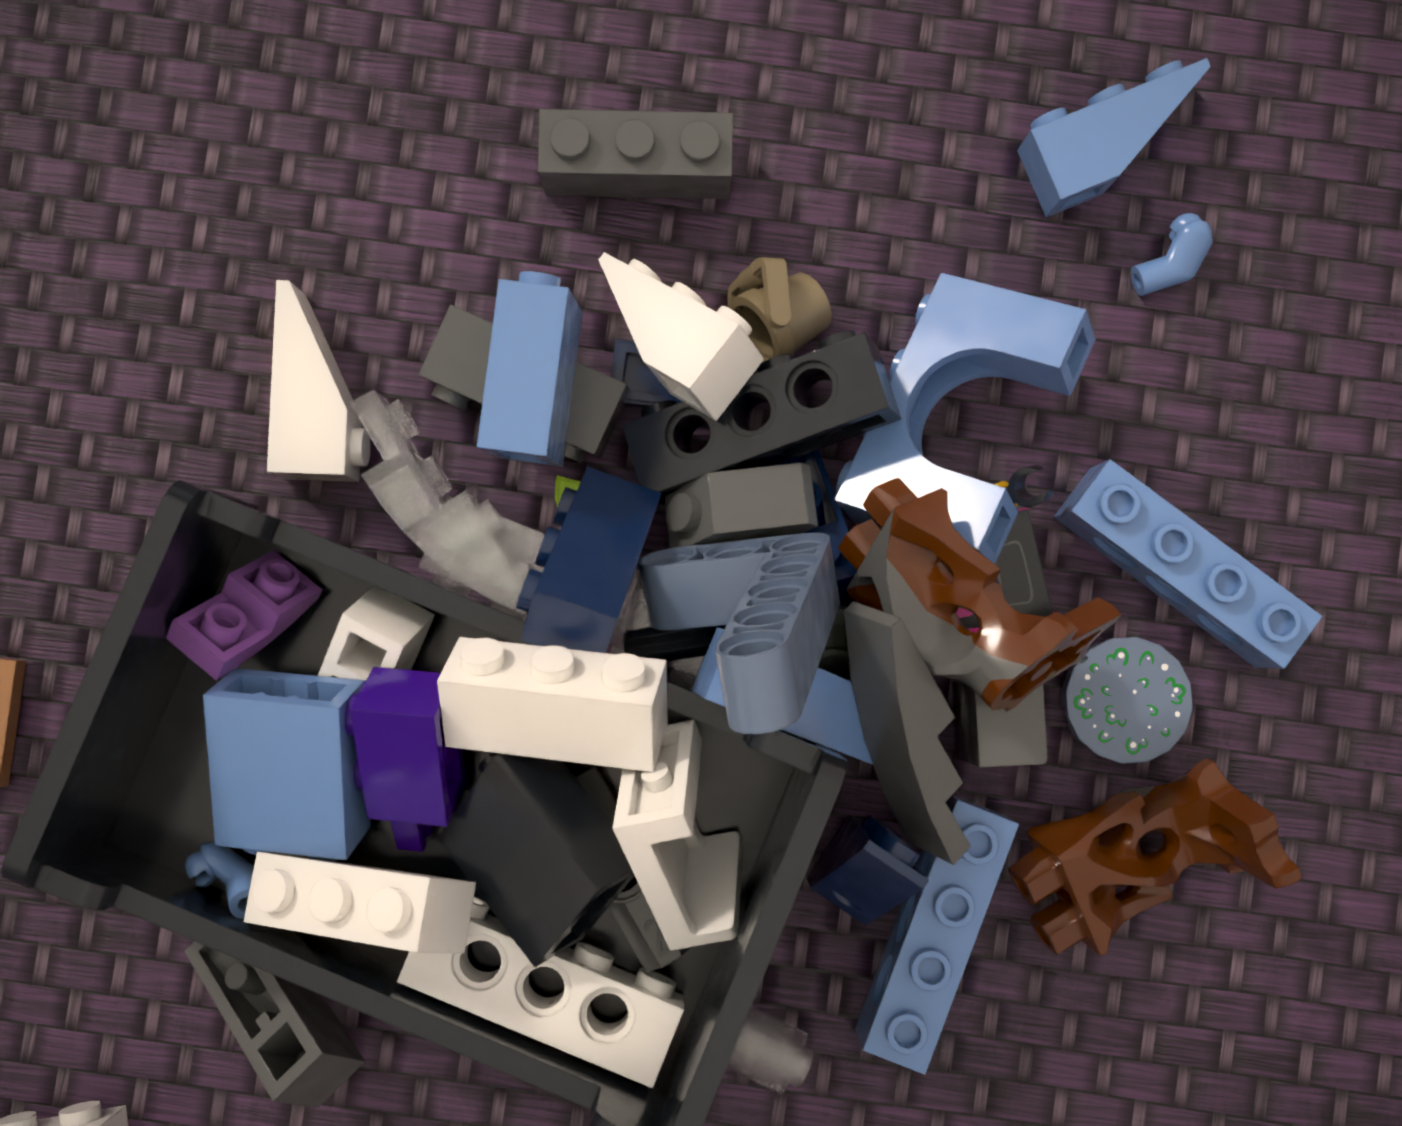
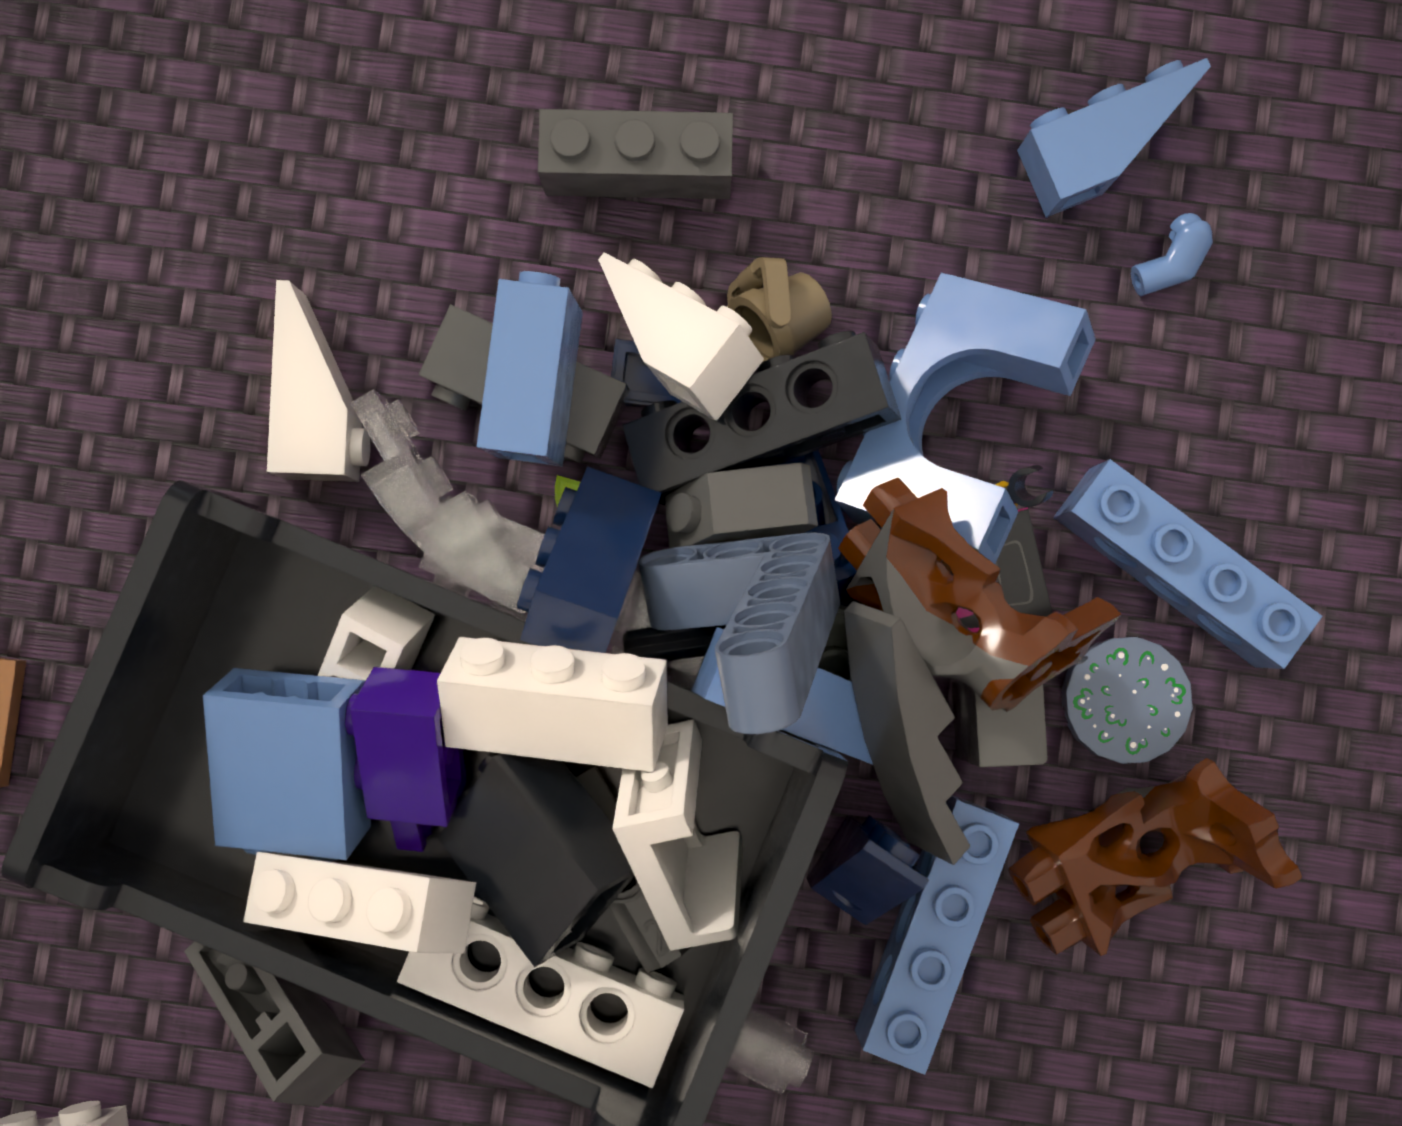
medium lavender slope [166,550,323,681] -> none
medium blue arm [184,841,254,919] -> none

